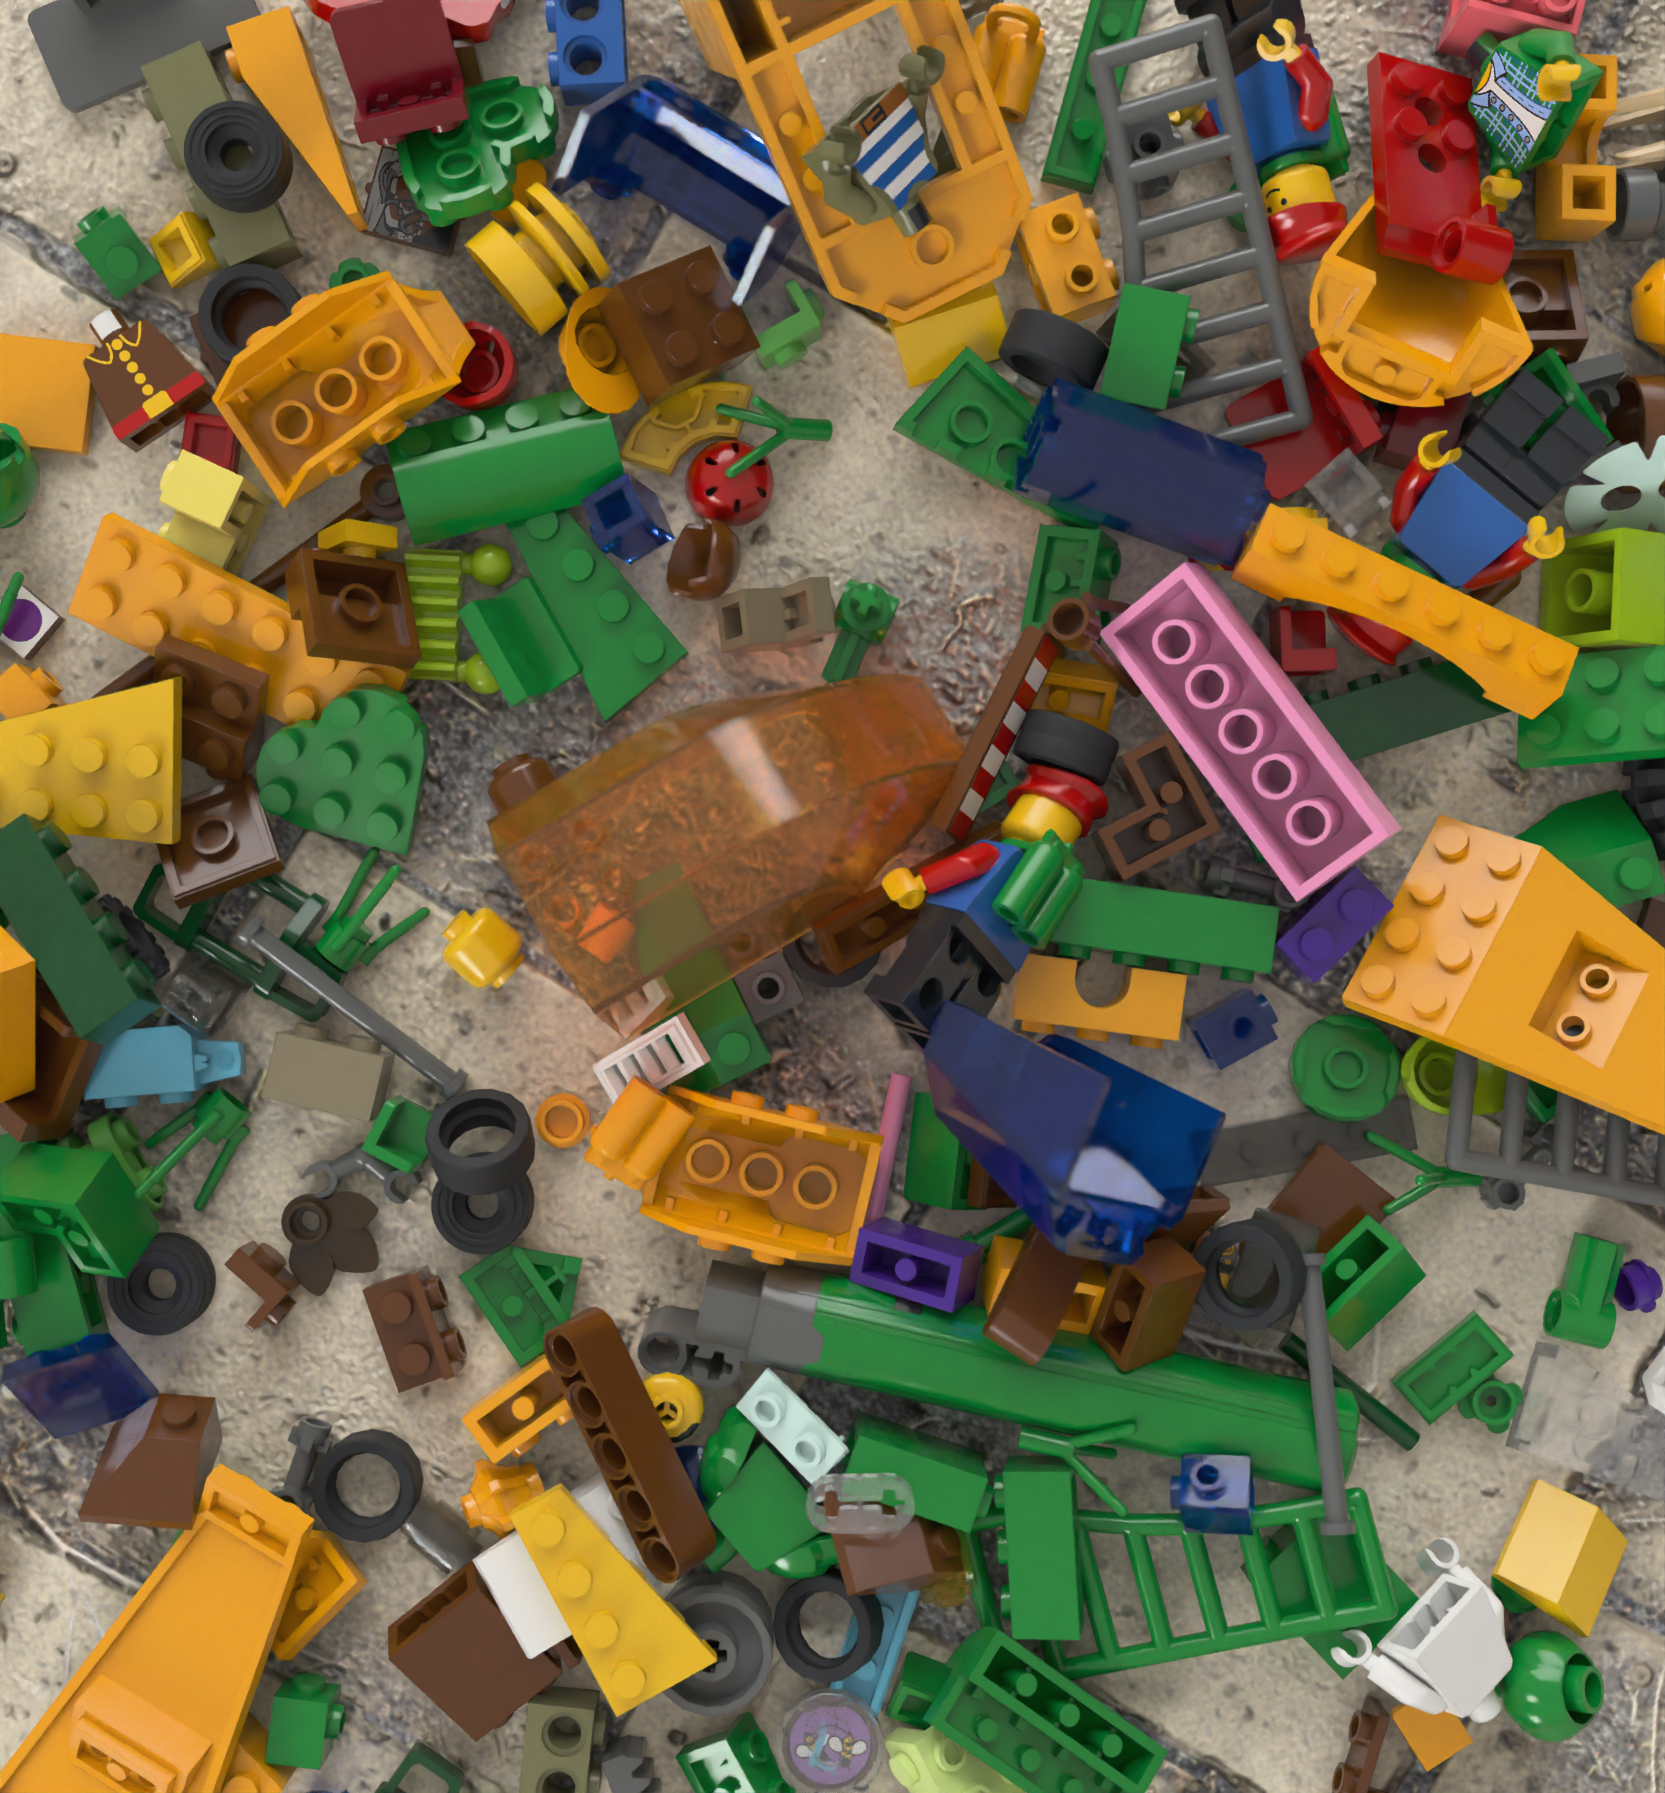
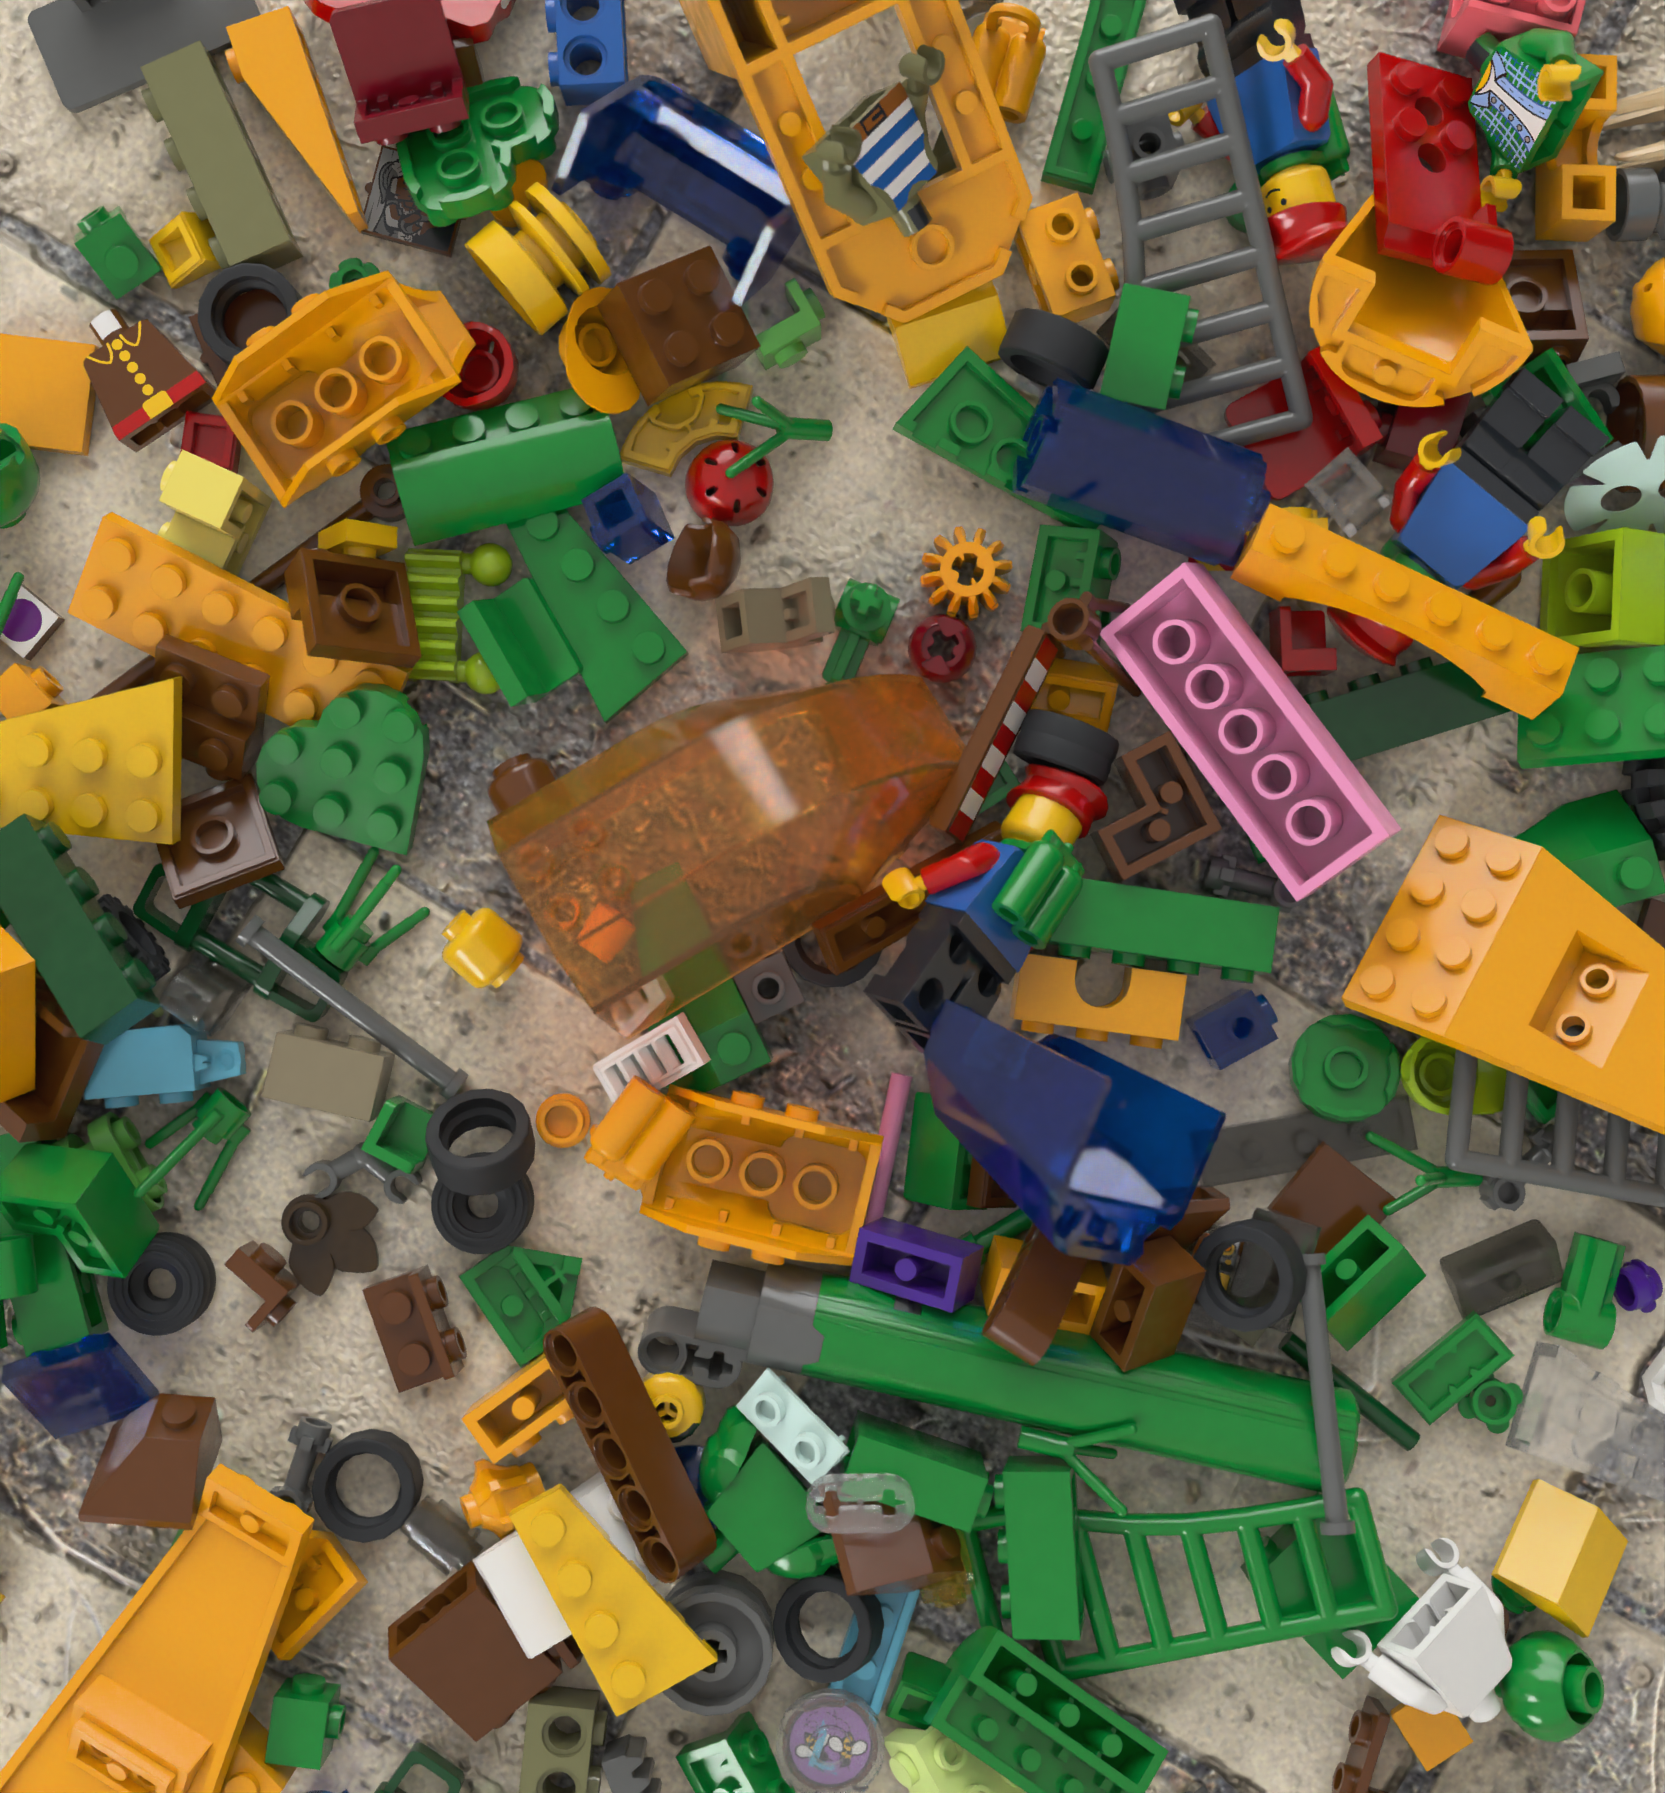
black tyre [184,101,293,213] -> none
clear blue brick [1170,1453,1256,1536] -> none
dark purple brick [1274,866,1394,983] -> none
none -> dark red piece [908,614,977,683]
none -> light orange gear [920,526,1013,621]
none -> clear smoke slope [1440,1219,1563,1319]

